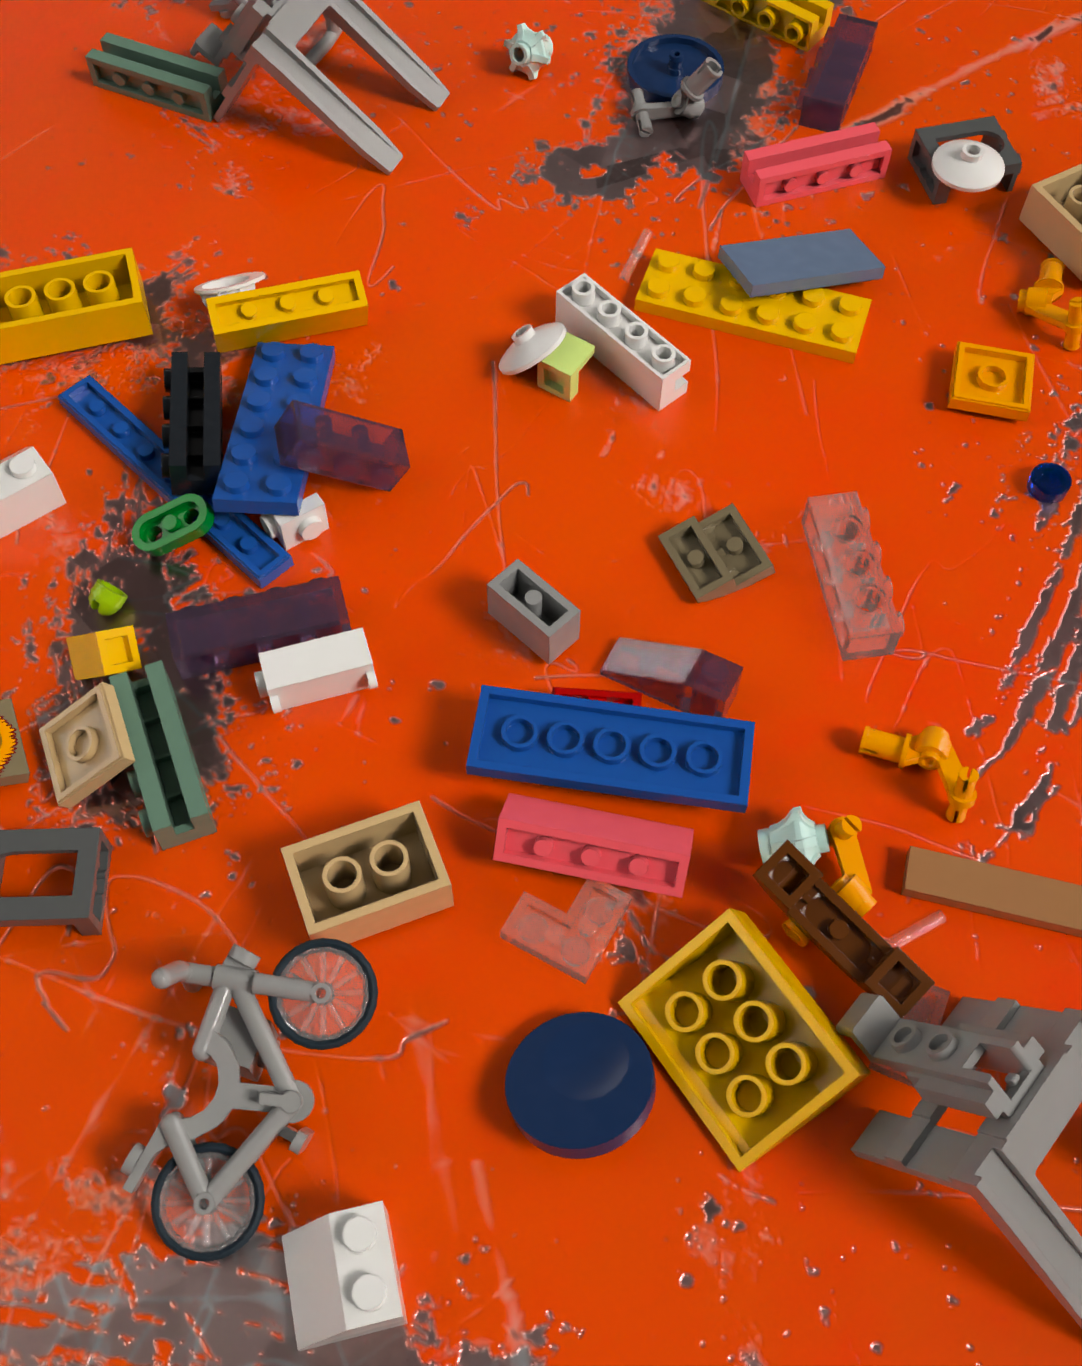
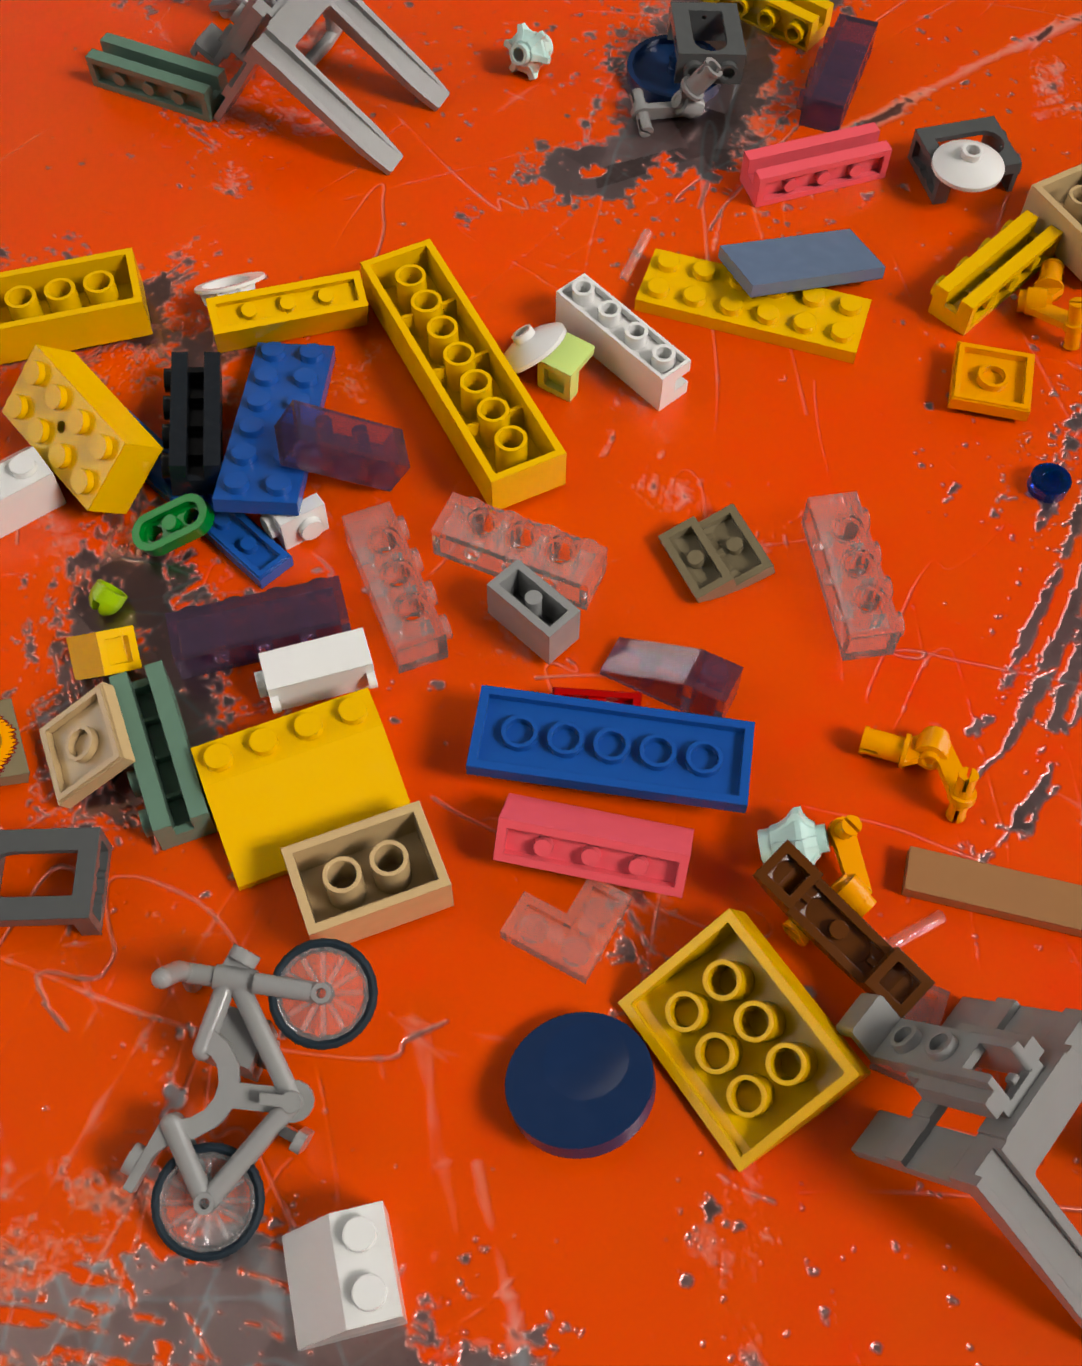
none -> yellow piece [2,344,163,514]
none -> yellow slope [190,687,410,891]
none -> clear brick [341,501,453,674]
none -> yellow brick [360,238,567,513]
none -> clear brick [431,492,608,610]
none -> dark grey panel [666,2,747,84]
none -> yellow brick [928,210,1063,336]

